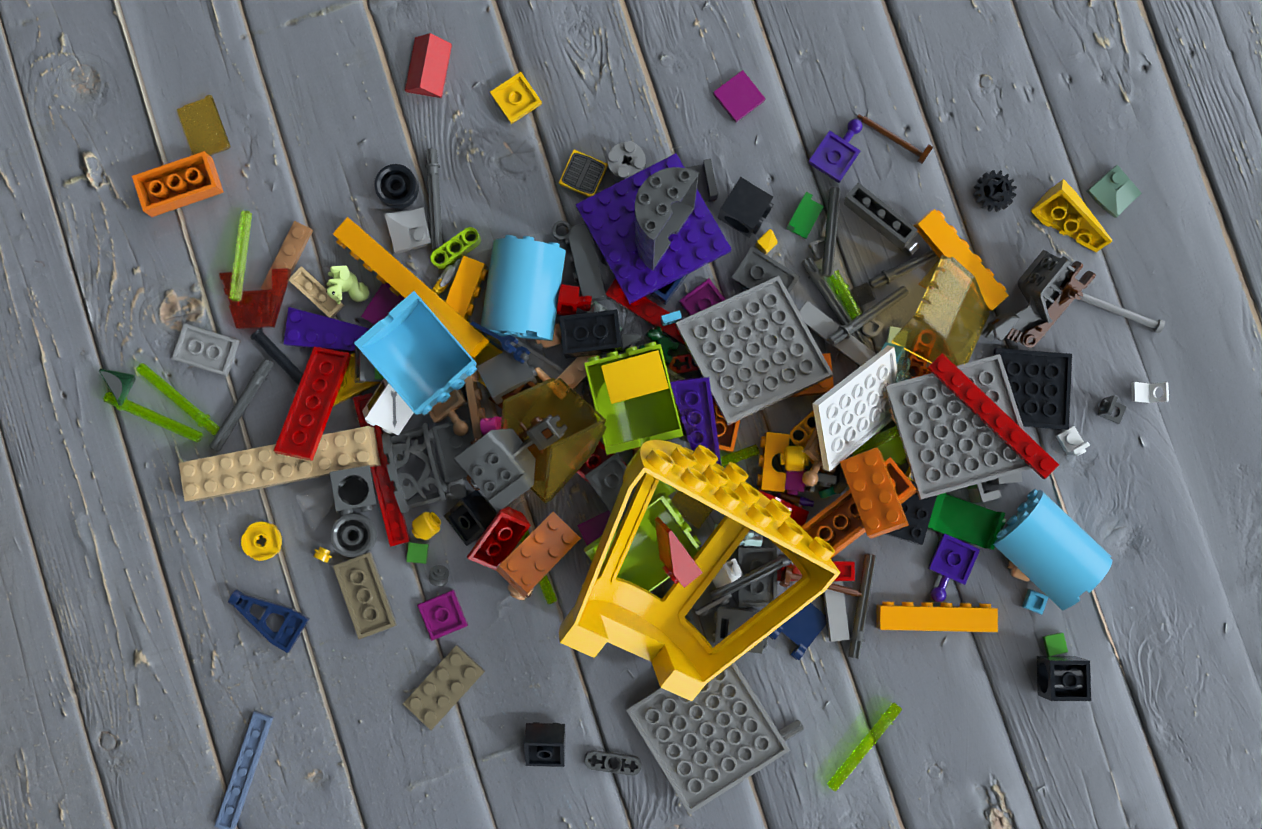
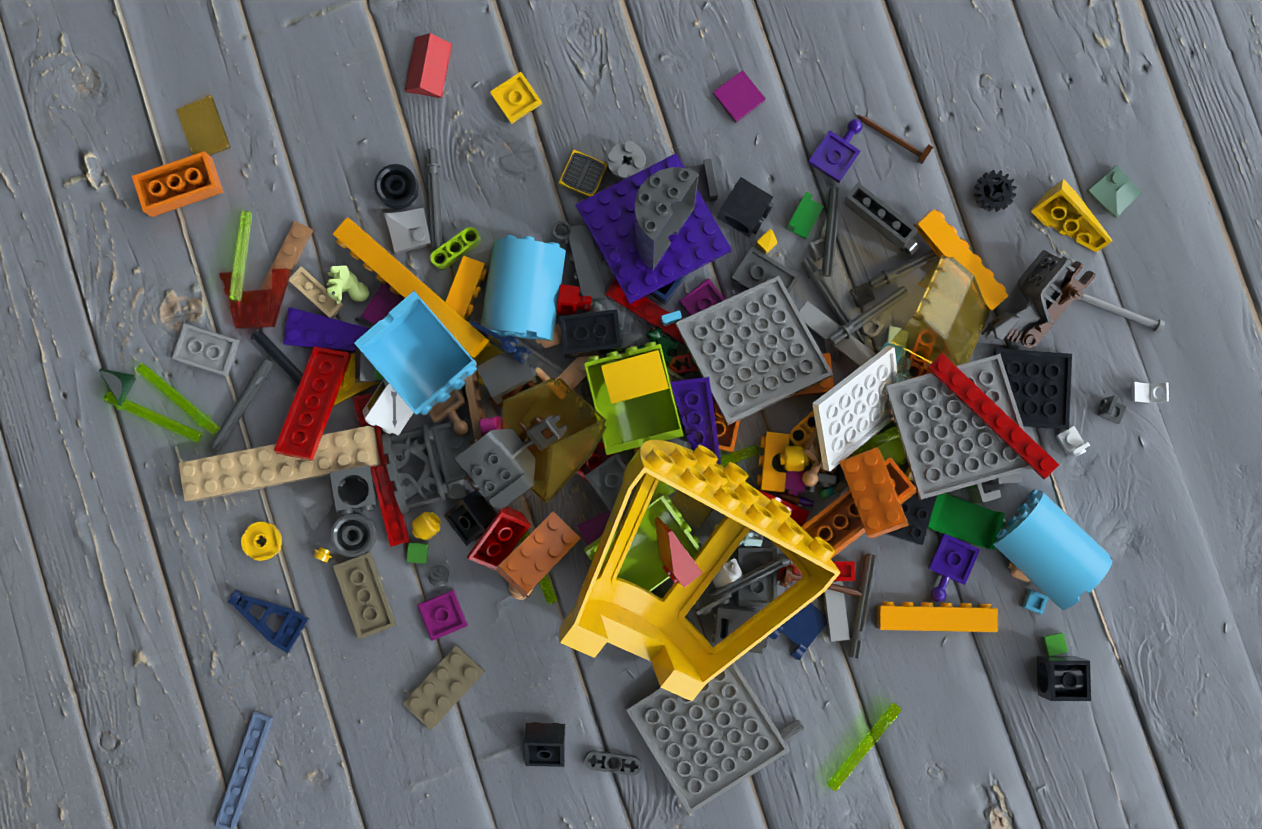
light grey piece [432,259,461,295] -> none
clear neon green pin [829,270,862,320] -> none

